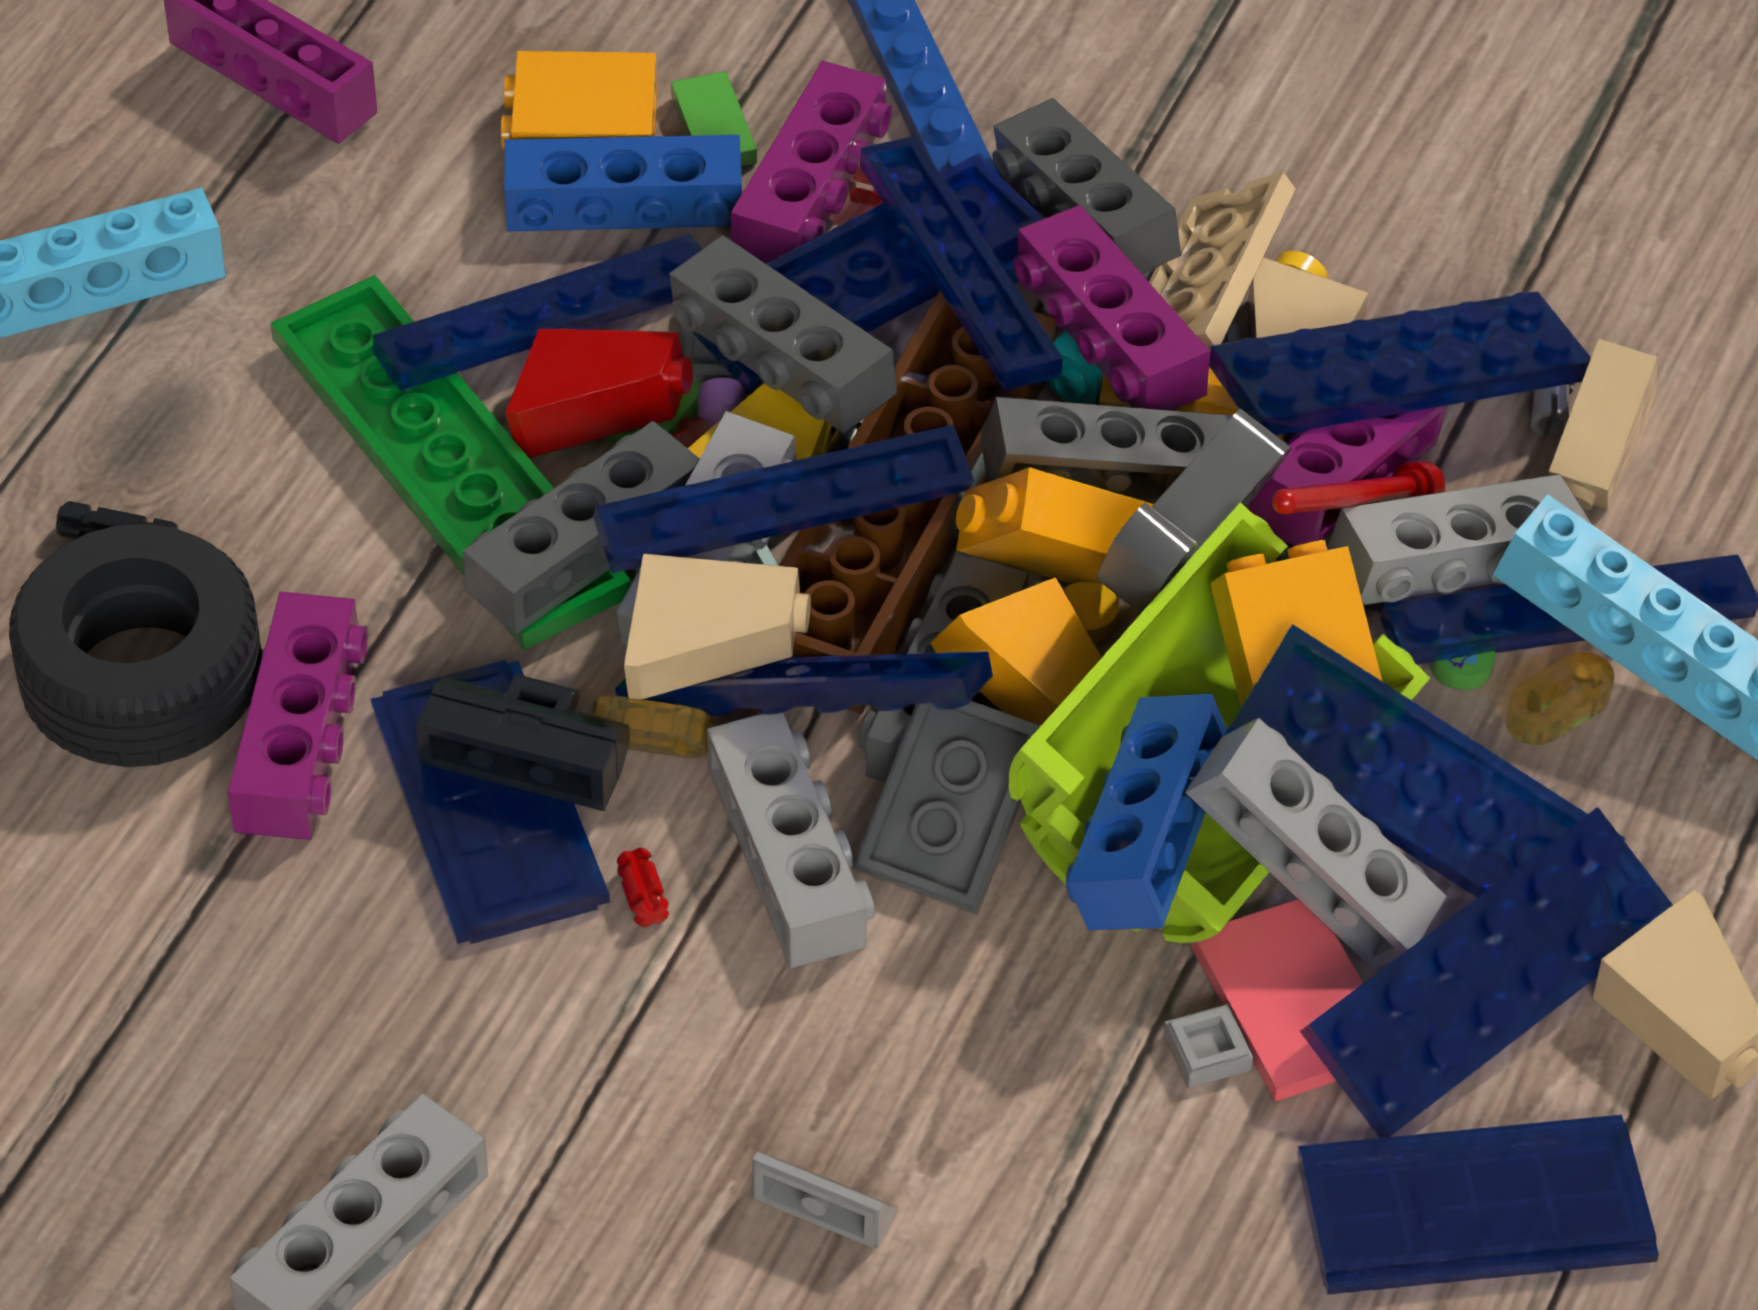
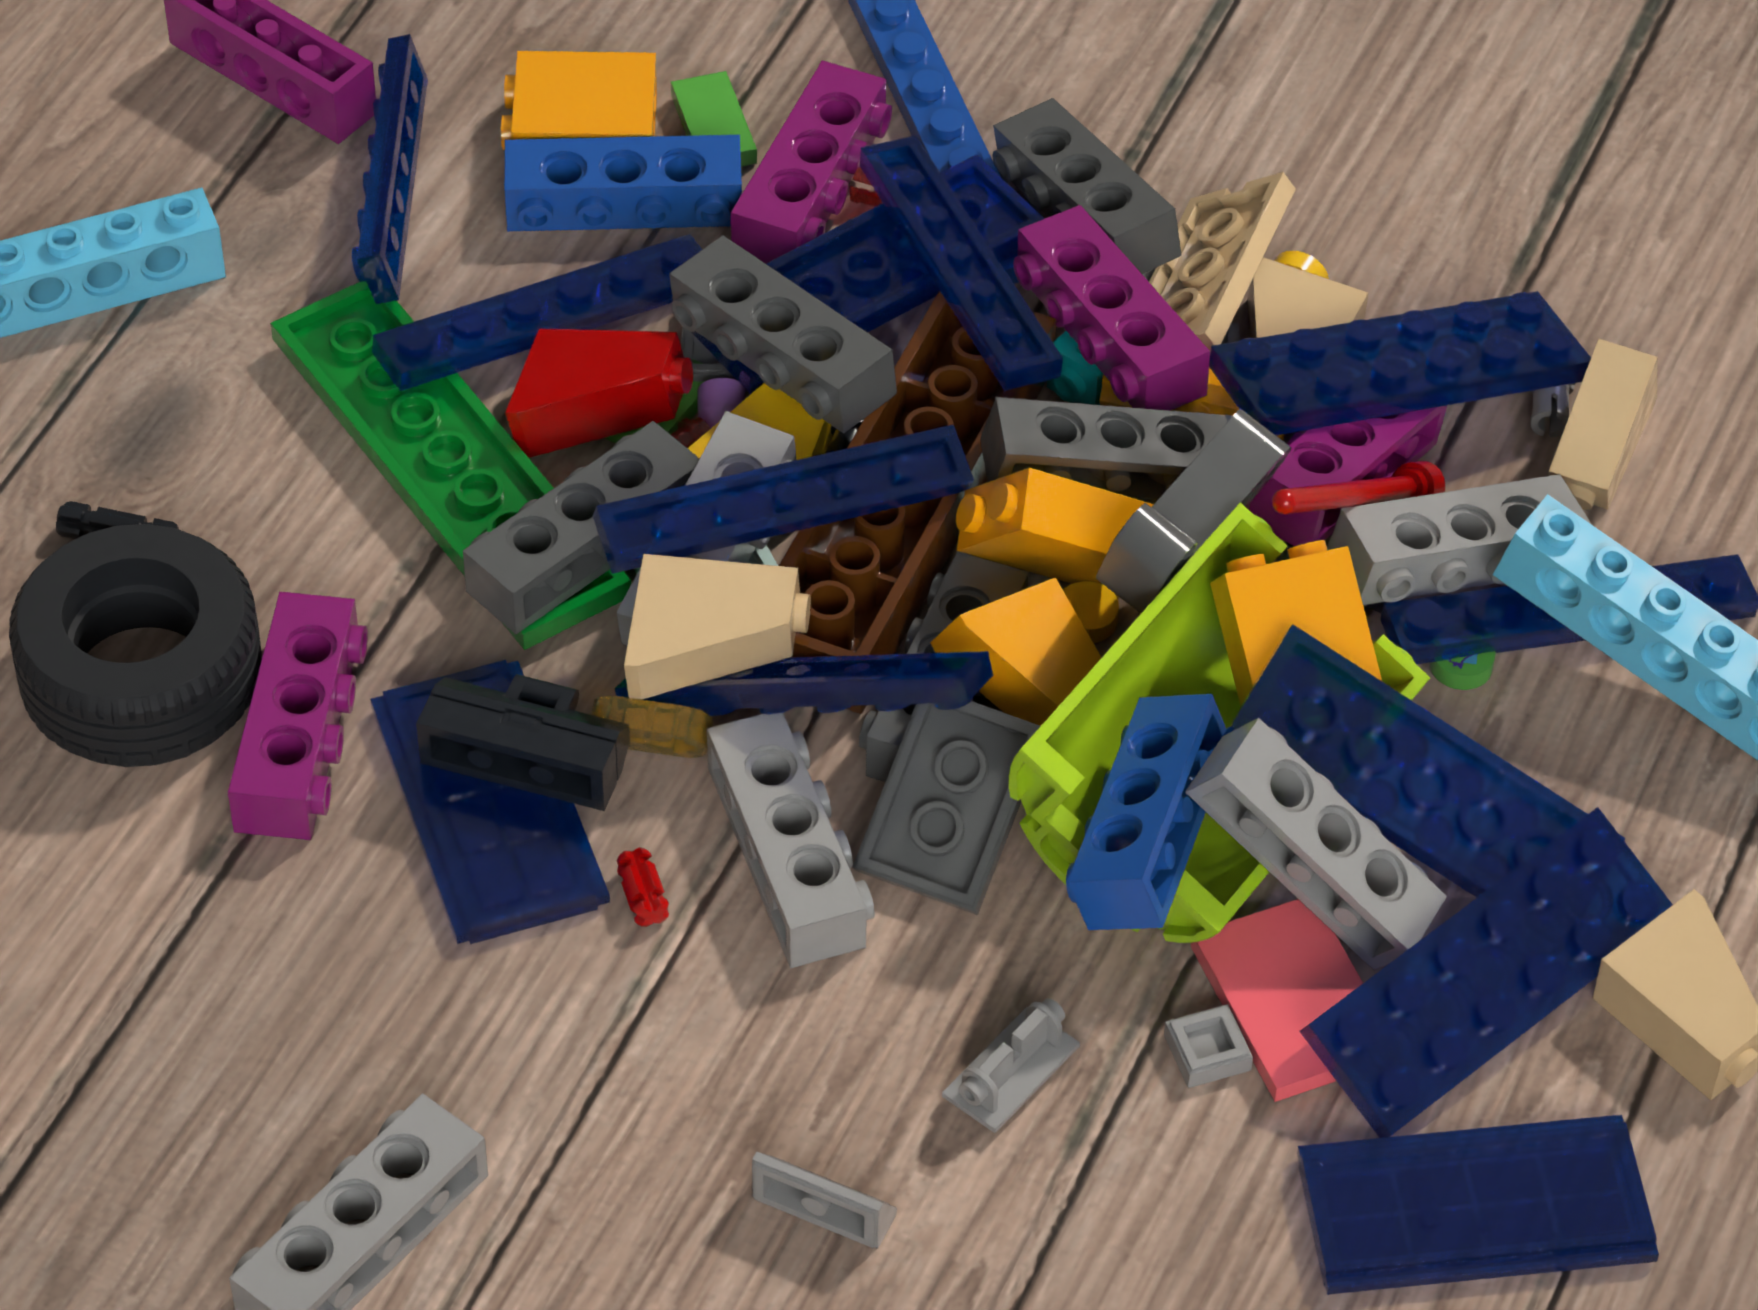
clear yellow beam [1505,652,1615,745] -> none
none -> clear blue plate [352,34,428,304]
none -> light grey hinge [942,998,1080,1133]

